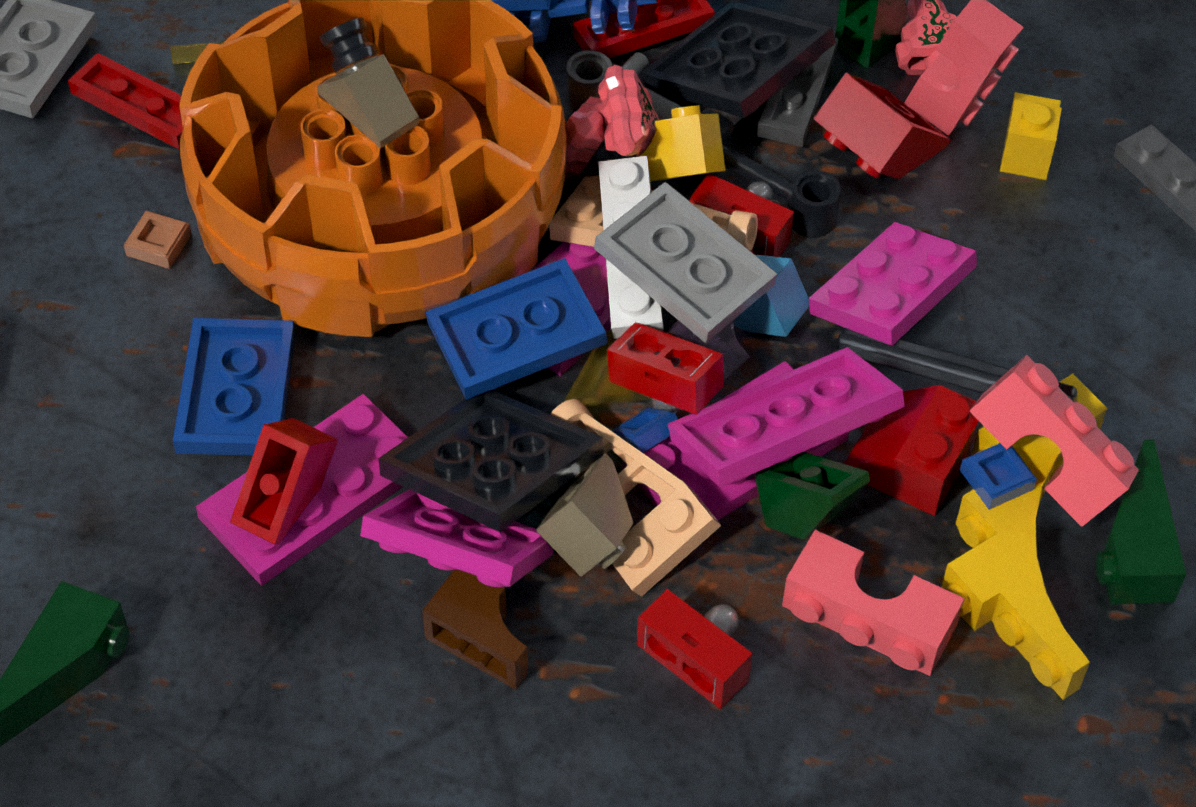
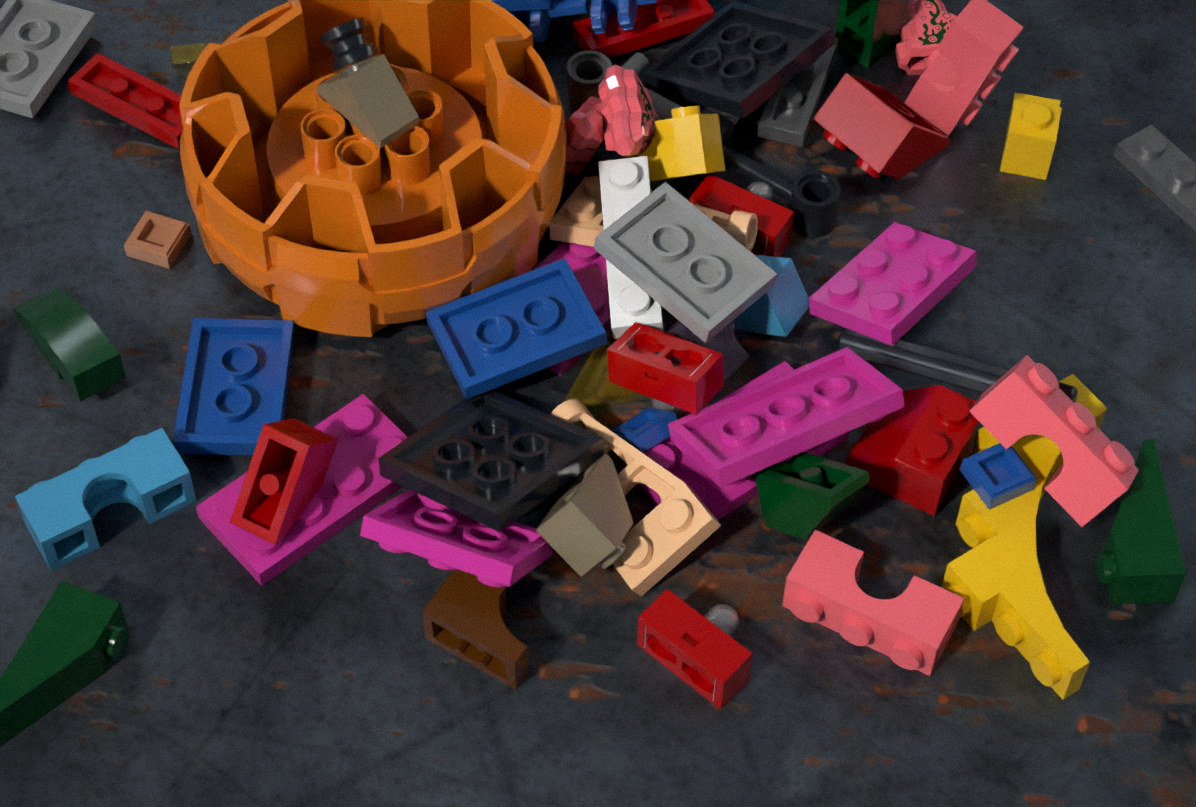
none -> dark green slope [13,286,126,402]
none -> dark azure arch [15,428,197,571]

